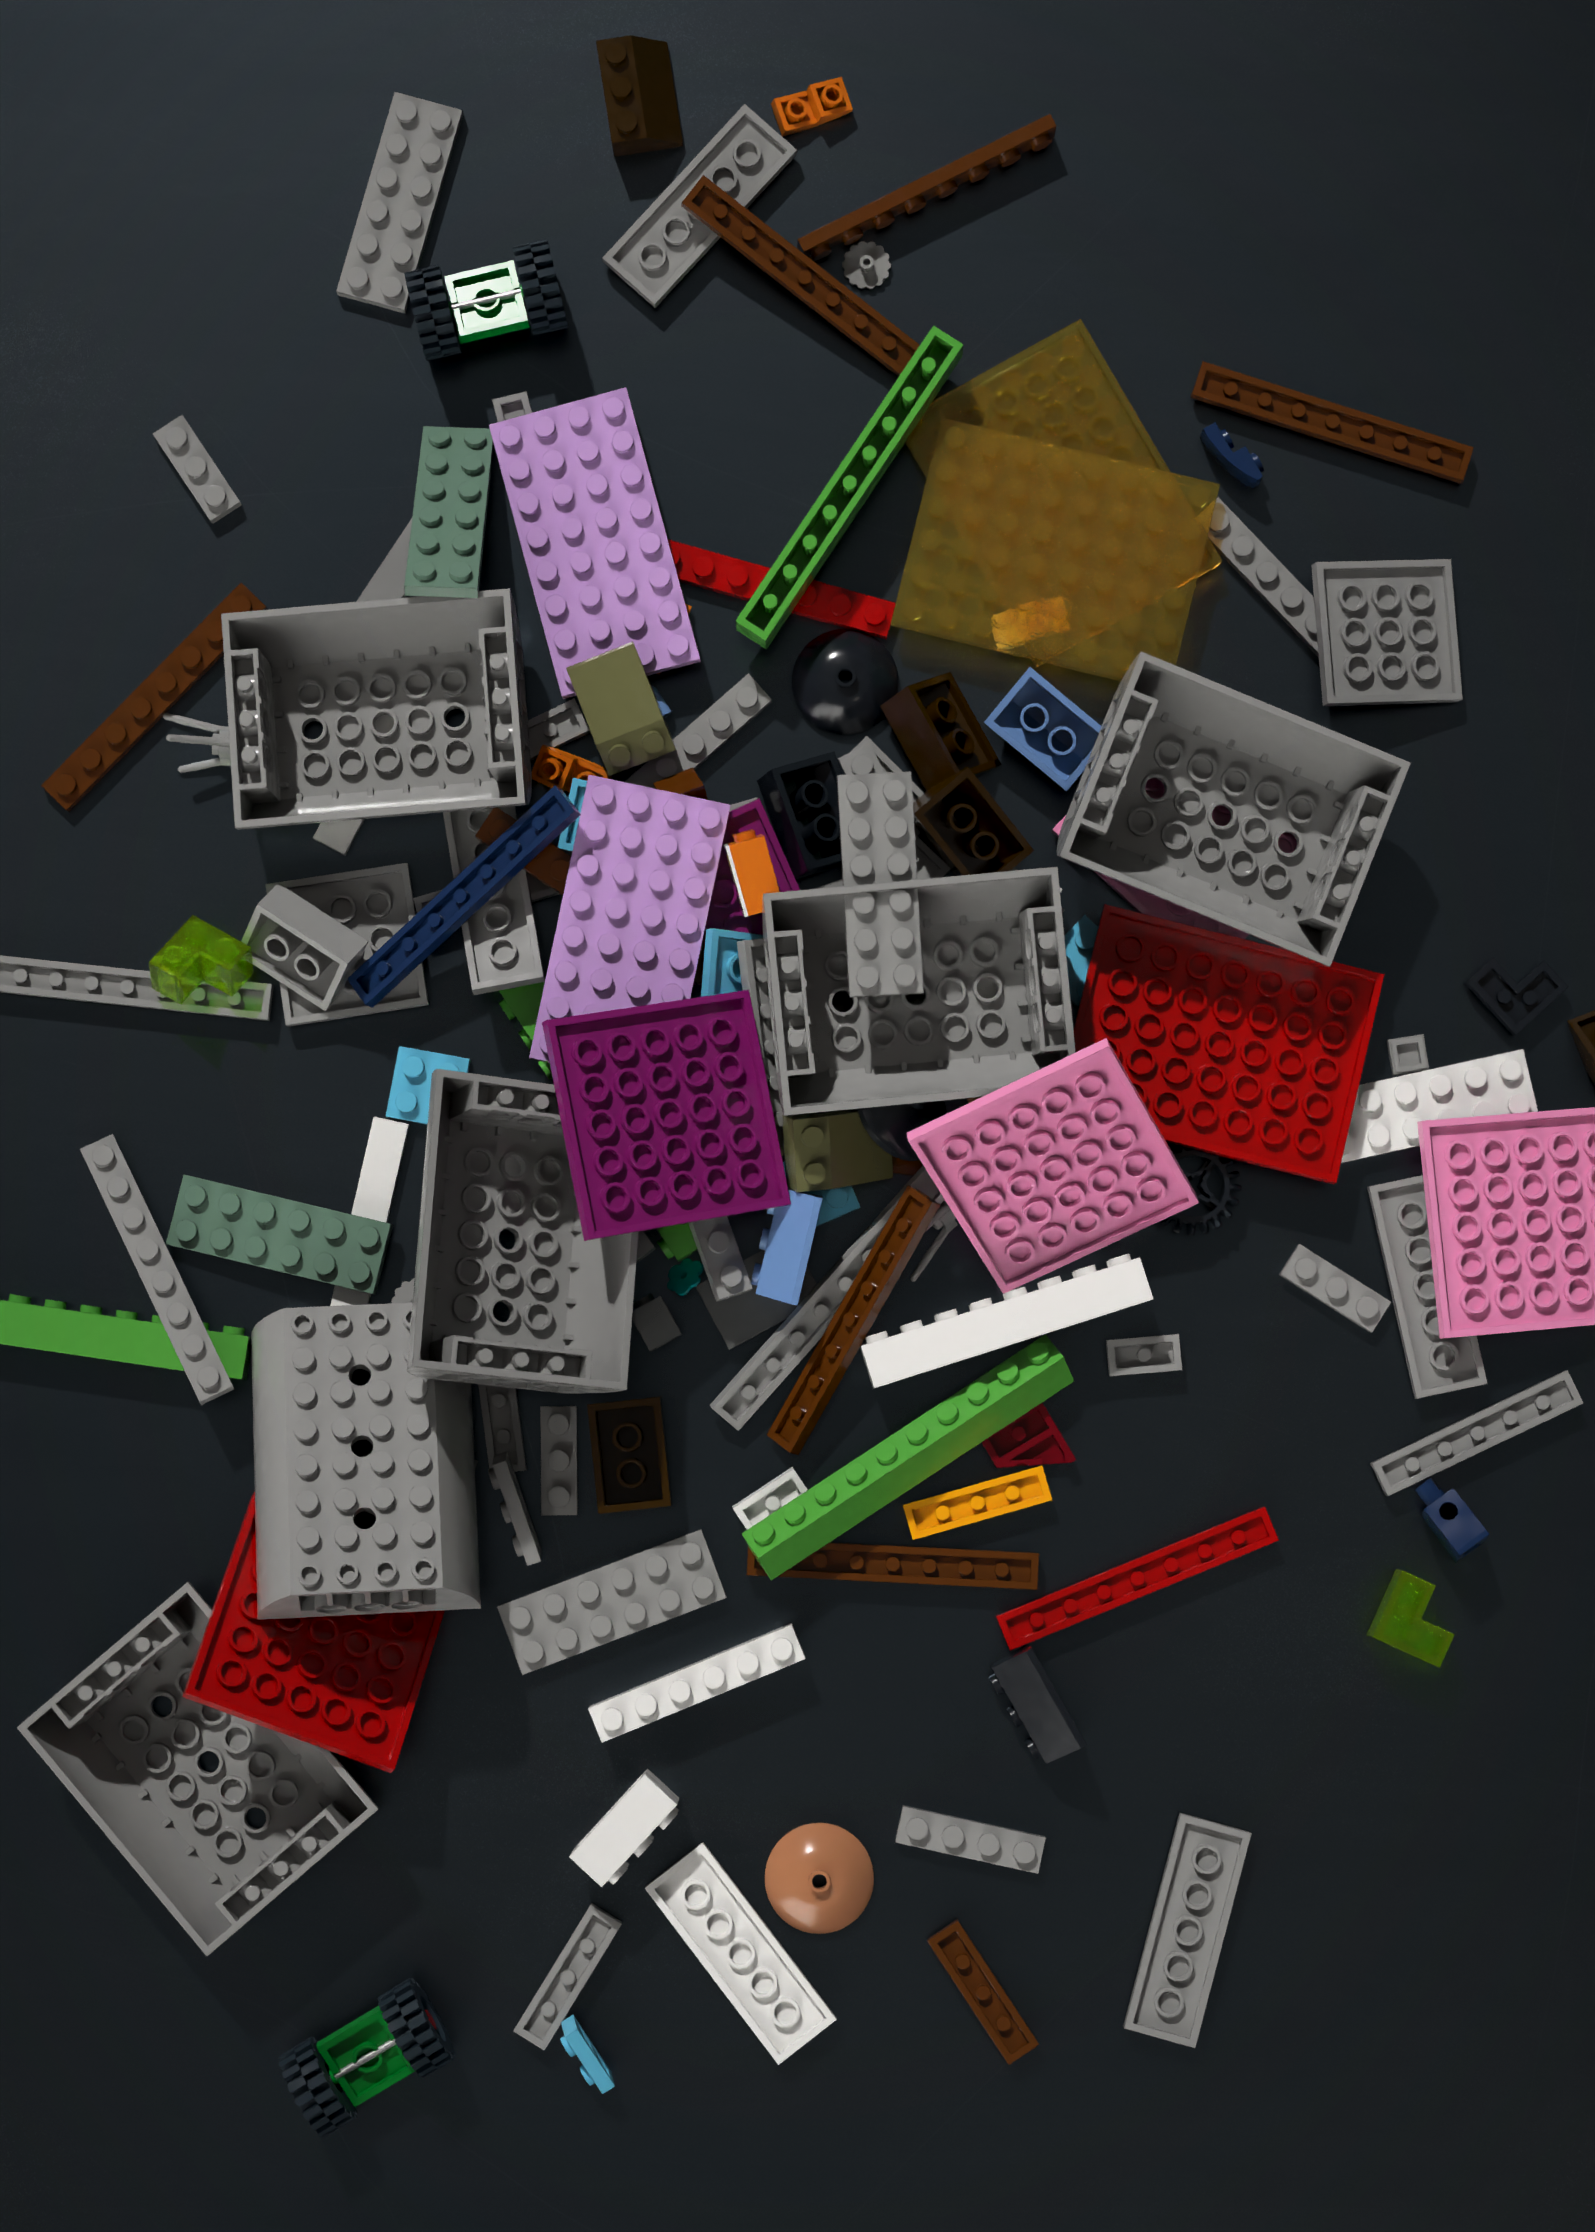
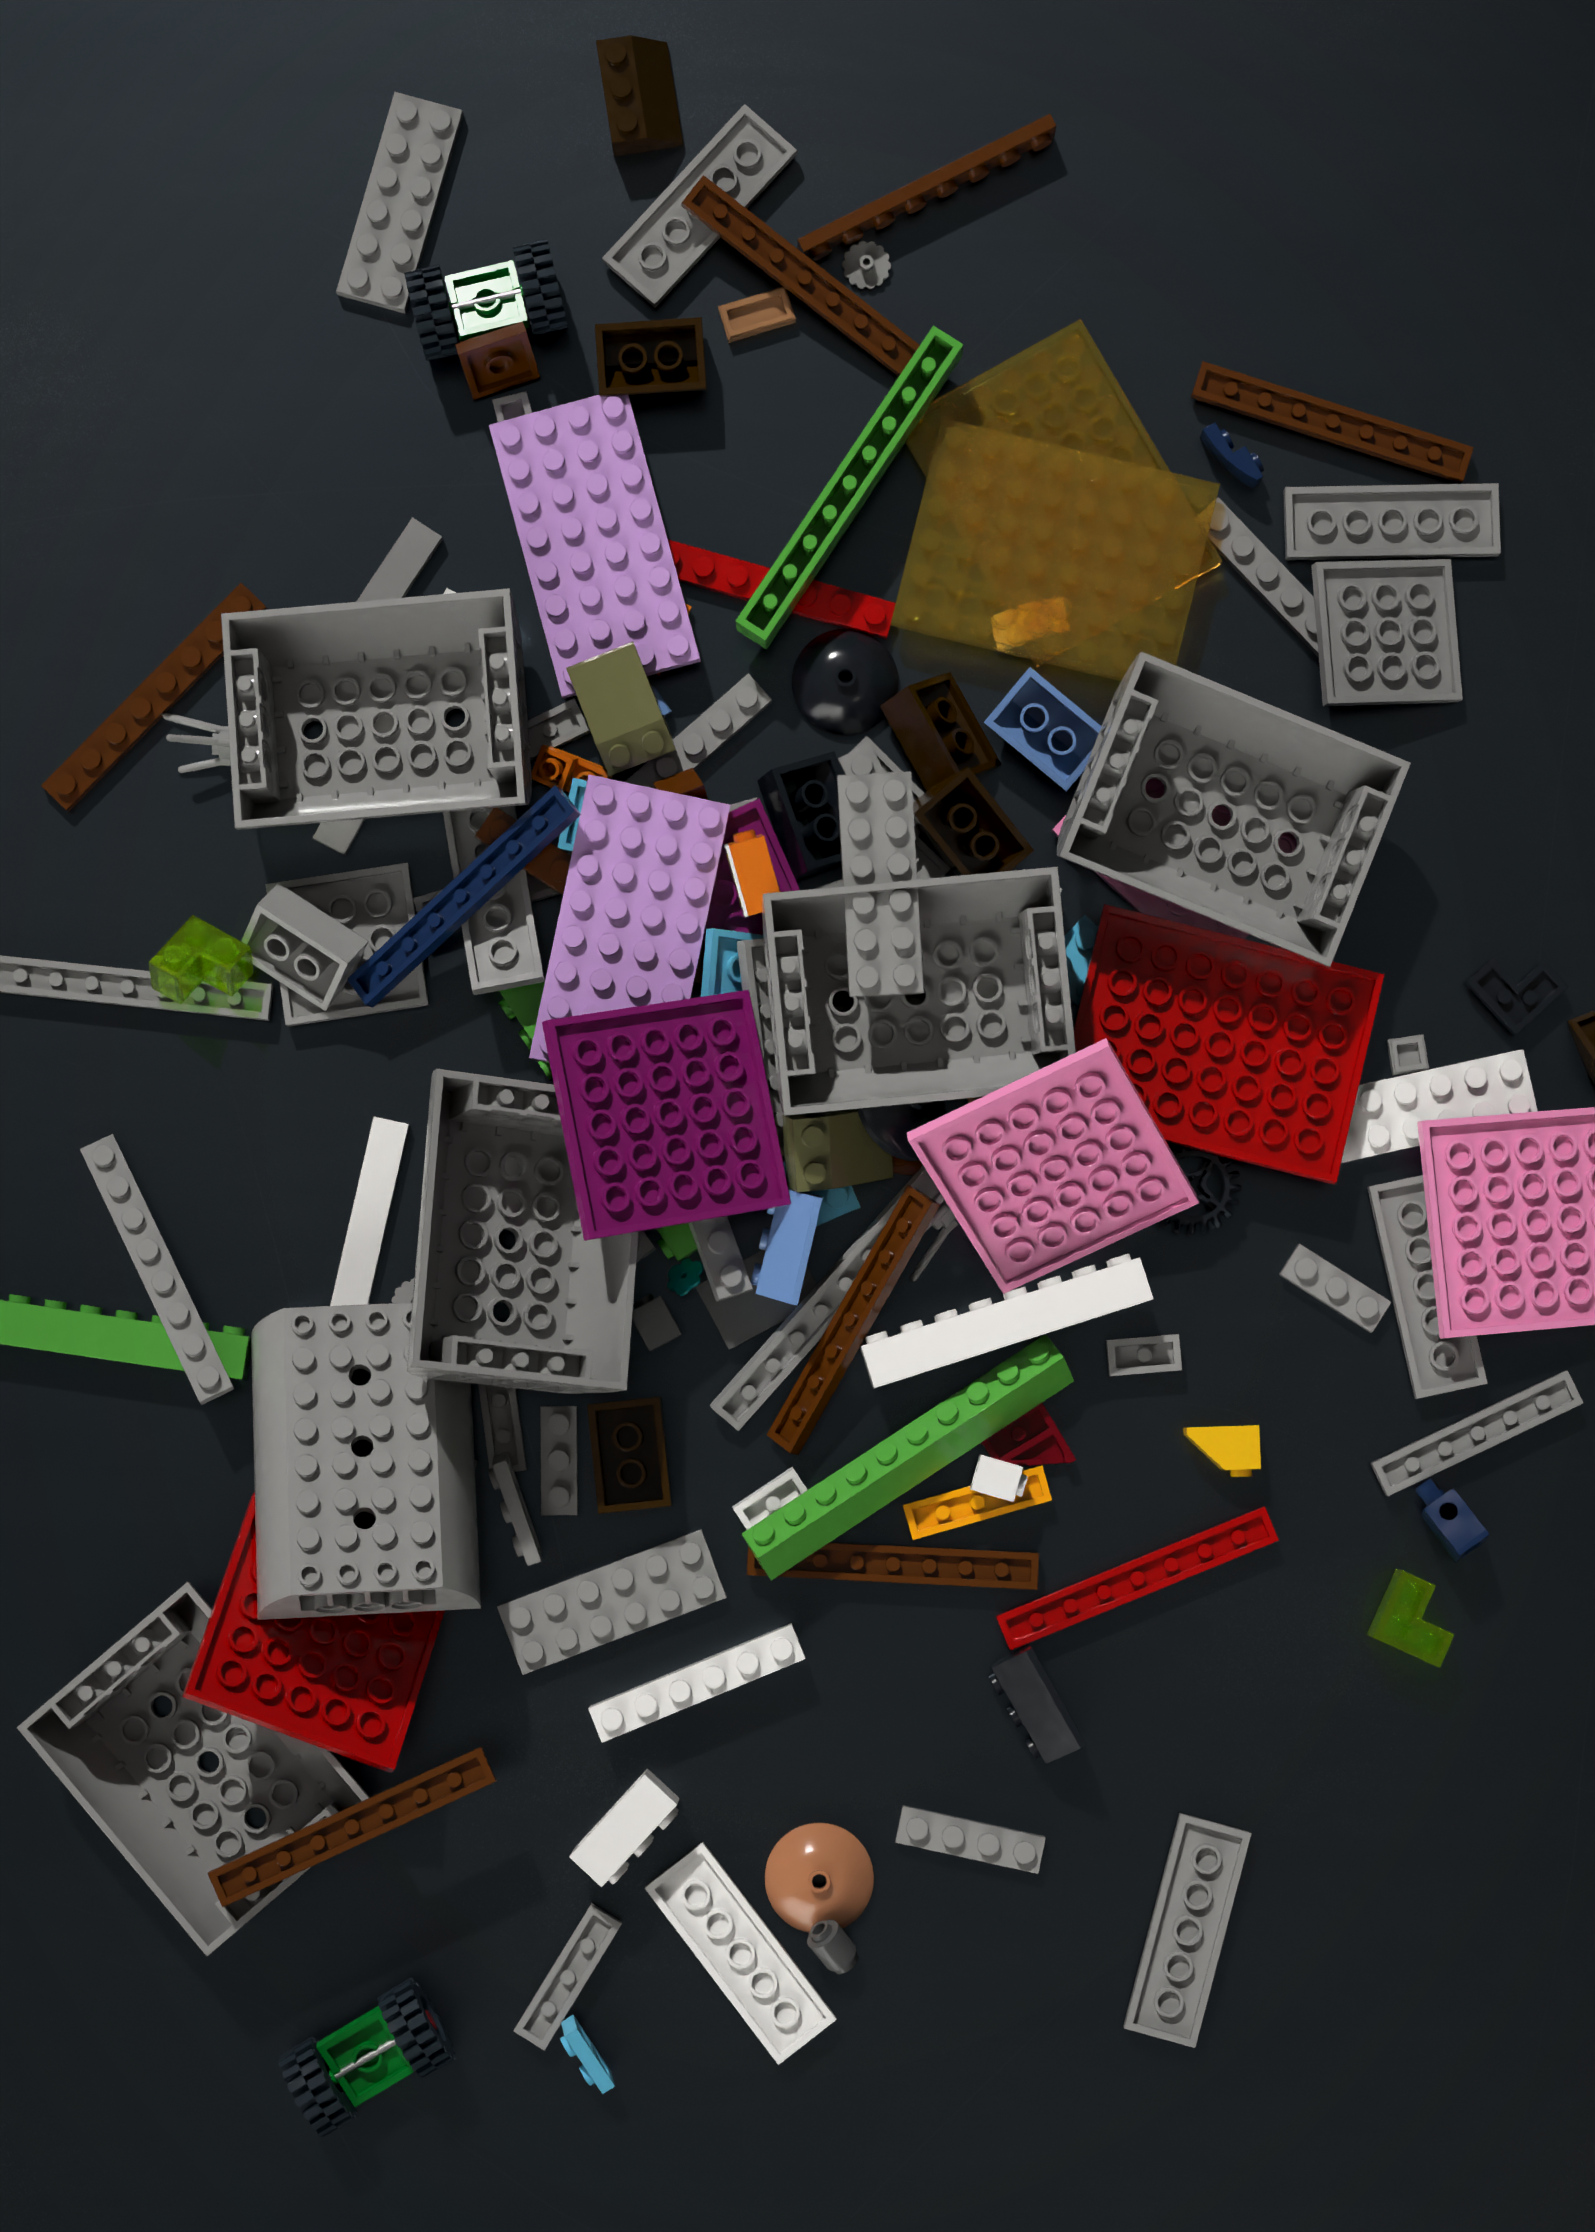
light grey plate [153,415,242,524] -> none
sand green plate [166,1174,393,1295] -> none
medium azure plate [386,1046,471,1125] -> none
sand green plate [404,426,494,598] -> none
orange slope [771,77,853,137] -> none
reddish brown plate [927,1919,1039,2065] -> none
none -> reddish brown plate [208,1746,497,1907]
none -> reddish brown plate [455,321,540,400]
none -> dark brown slope [595,317,707,397]
none -> medium nougat tile [718,287,796,343]
none -> dark grey brick [807,1920,858,1974]
none -> white brick [970,1455,1028,1502]
none -> yellow slope [1183,1425,1261,1477]
none -> light grey plate [1283,483,1501,560]

